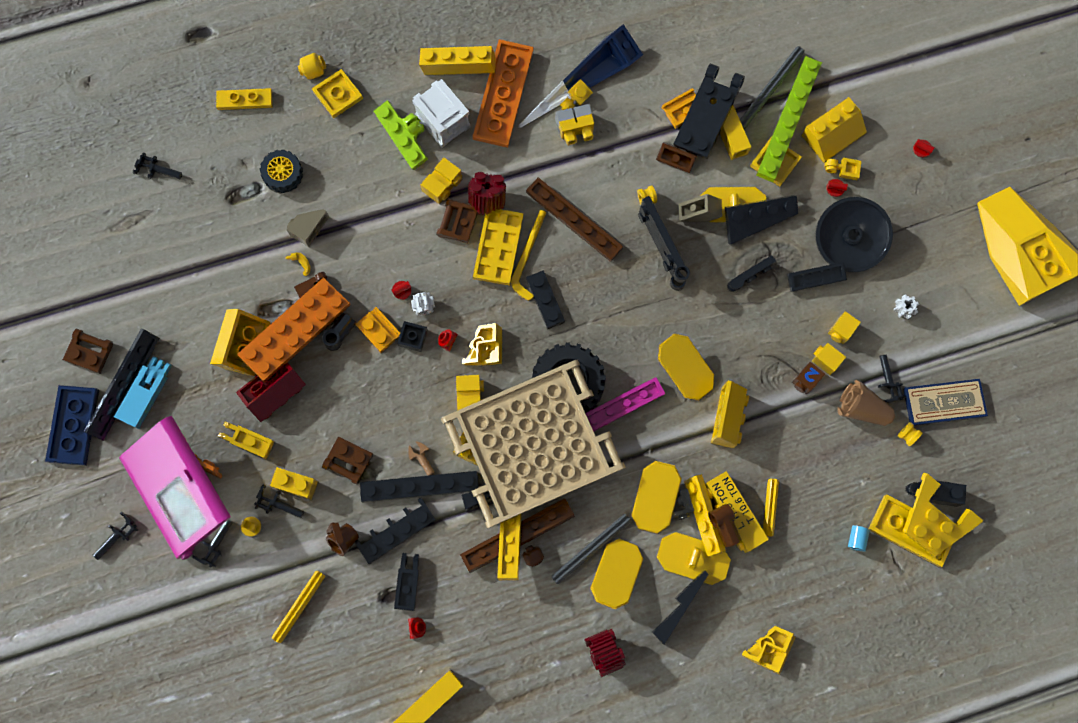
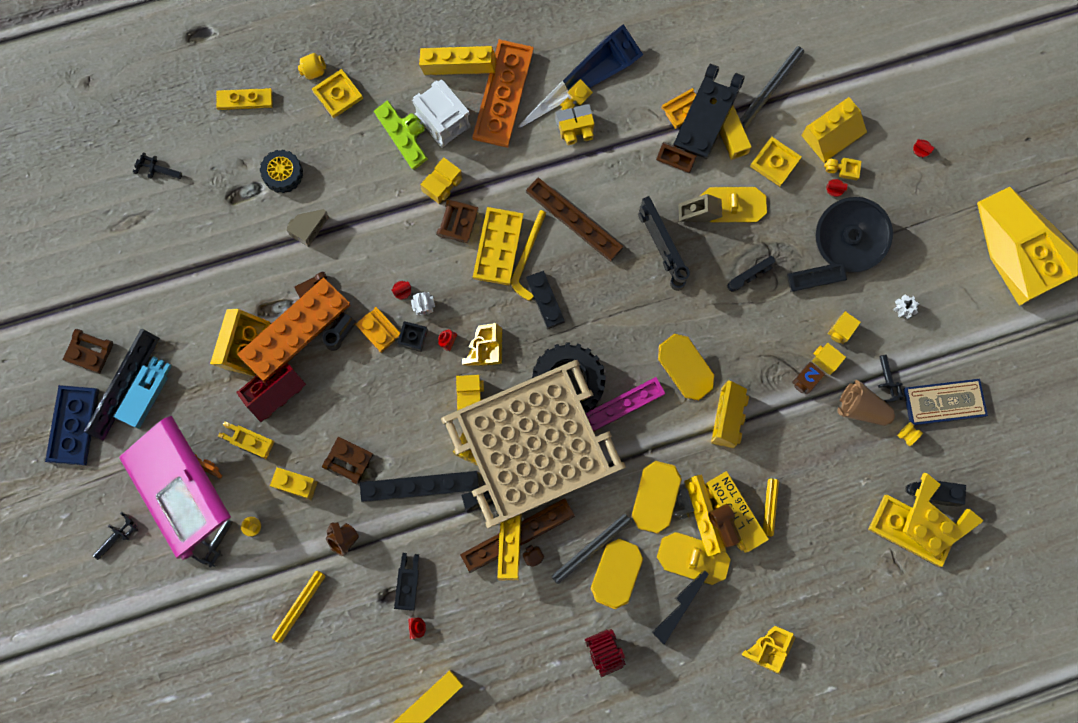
black piece [254,484,304,518] -> none
yellow piece [286,252,310,276] -> none
black hinge [355,497,436,564] -> none
medium nougat bar [408,441,435,475] -> none
dark red brick [468,172,506,215] -> none
yellow wheel [637,185,657,204] -> none
black wing [725,195,798,244] -> none
lime plate [756,56,822,183] -> none
medium azure piece [848,526,870,552] -> none

